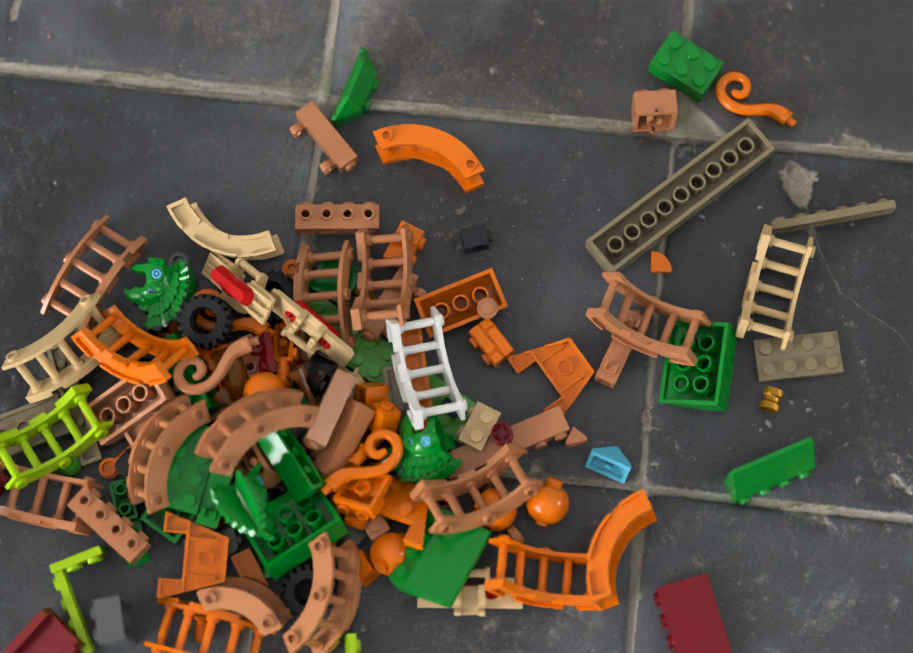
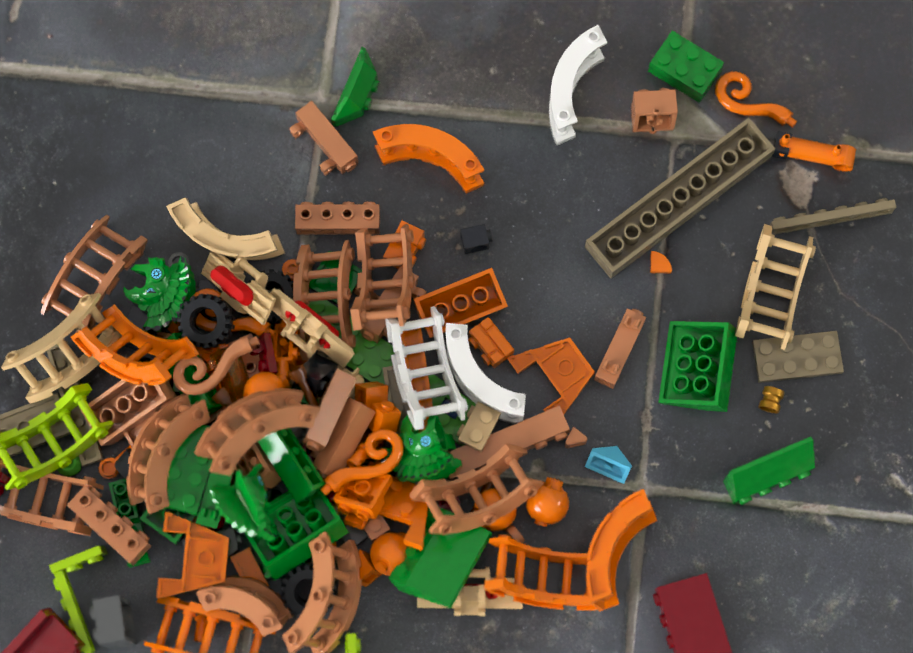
nougat plate [477,298,498,319] -> none
dark red wheel [491,422,514,446] -> none
nougat fence [585,271,711,366] -> none
none -> white fence [446,323,526,424]
none -> white fence [549,25,607,145]
none -> orange piece [772,131,856,171]

